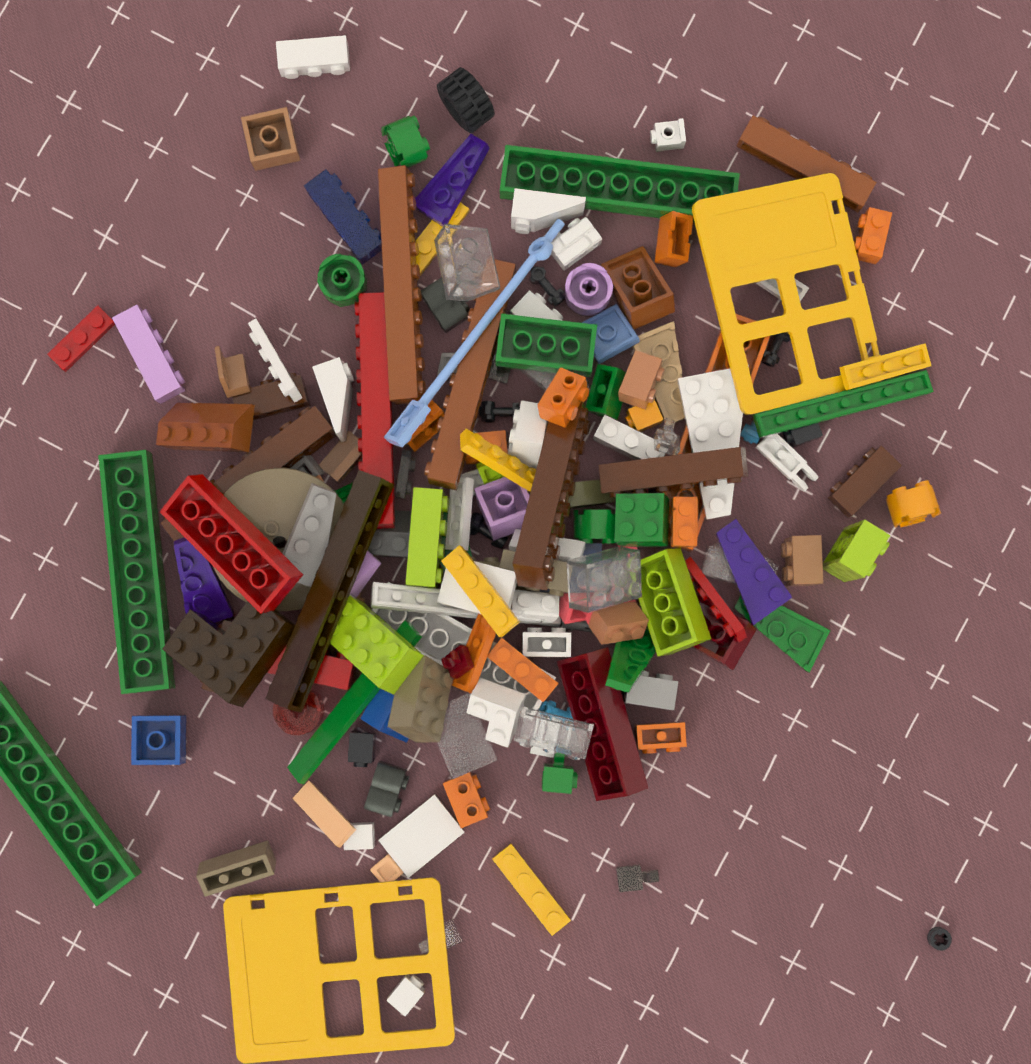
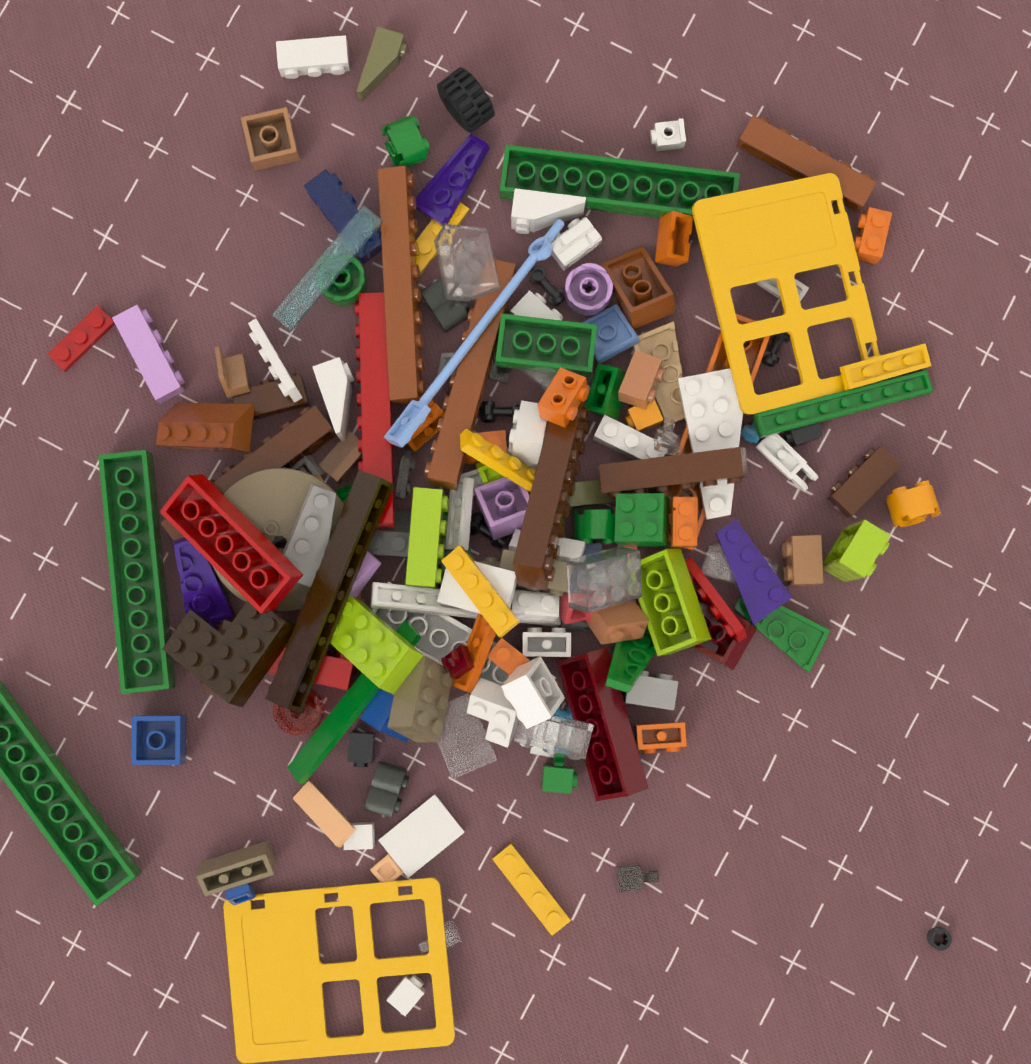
orange brick [443,771,491,828] -> none
none -> blue tile [225,883,256,906]
none -> clear light blue plate [272,205,383,332]
none -> olive slope [356,26,408,101]
none -> white brick [501,656,565,729]

